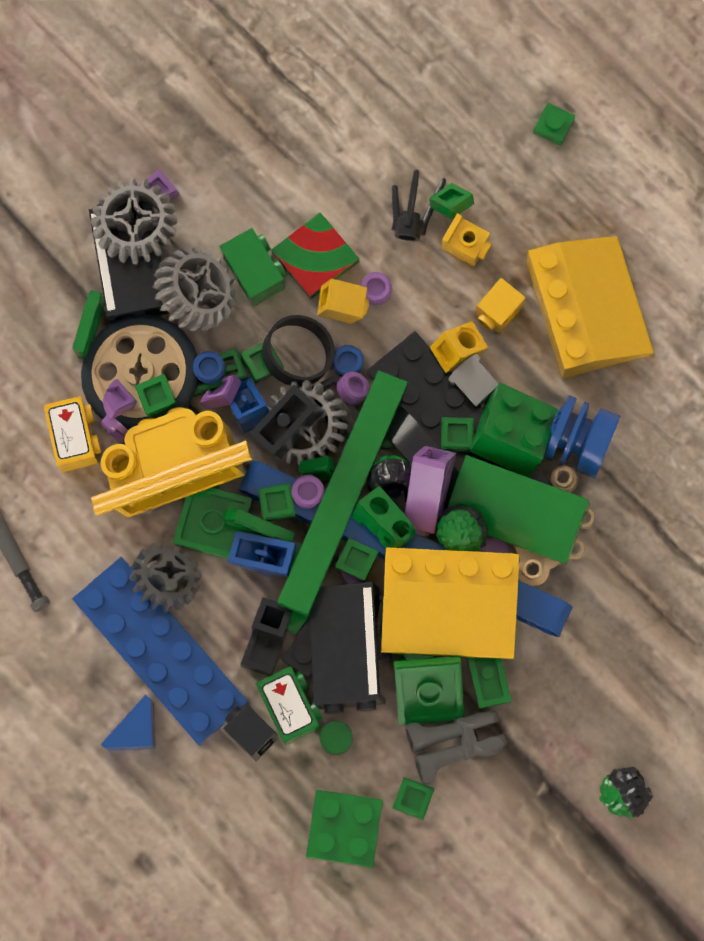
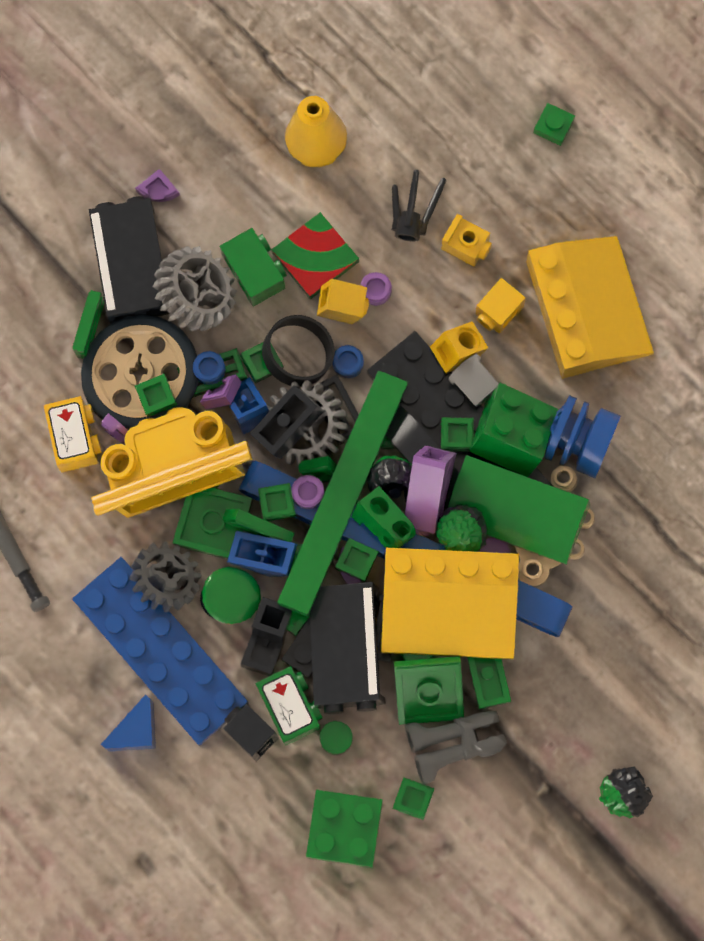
light grey gear [91,178,178,264] -> none
medium lavender tile [103,379,137,420] -> none
medium lavender tile [337,371,370,405] -> none
green plate [429,183,475,219] -> none
none -> green piece [200,567,261,624]
none -> yellow cone [285,96,347,168]

